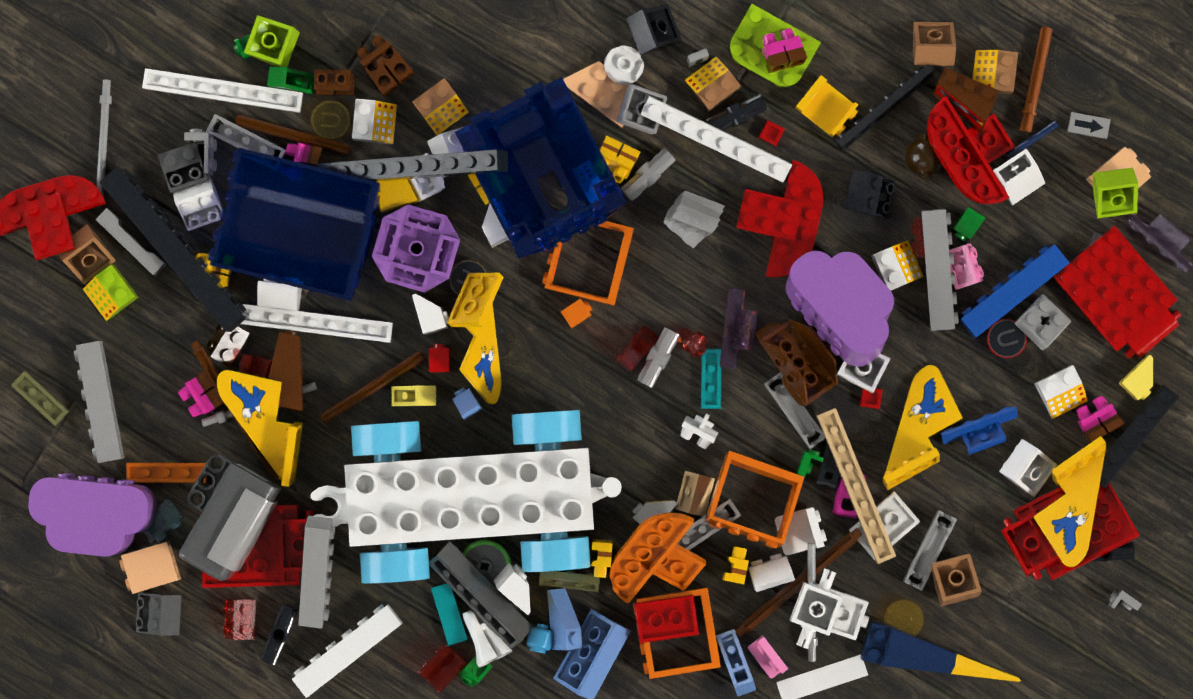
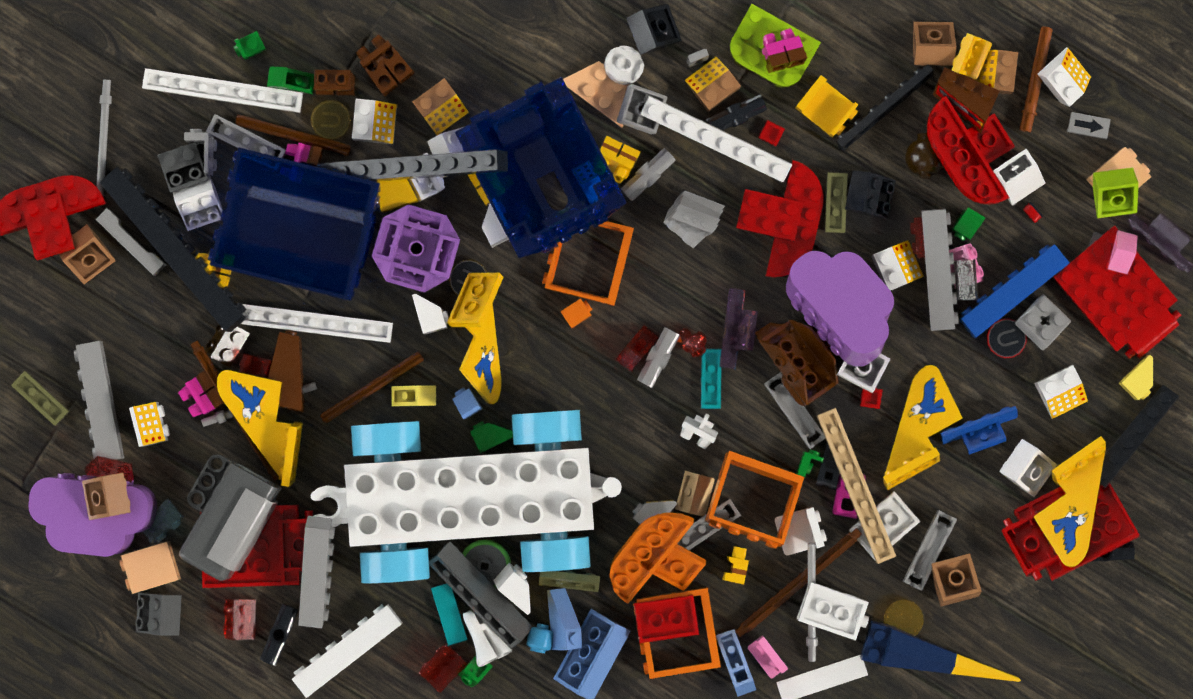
lime slope [83,264,139,321] -> none
orange tile [126,463,207,483] -> none
lime slope [244,15,300,67] -> none
white slope [257,278,302,311] -> none
red brick [429,344,450,372] -> none
yellow hips [591,539,613,578] -> none
white slope [748,553,795,592] -> none
white brick [790,568,843,649] -> none
dark blue bar [1005,120,1059,160] -> none
dark pink hips [1076,396,1124,443] -> none
light grey bracket [1108,589,1142,611] -> none
none -> medium nougat slope [82,473,131,520]
none -> clear red bracket [85,456,134,483]
none -> slope [129,402,170,447]
none -> green slope [470,421,513,453]
none -> olive plate [825,172,848,233]
none -> yellow bracket [952,33,992,79]
none -> clear smoke plate [954,259,978,300]
none -> red piece [1023,202,1043,223]
none -> white slope [1038,47,1091,107]
none -> bright pink slope [1108,230,1138,274]

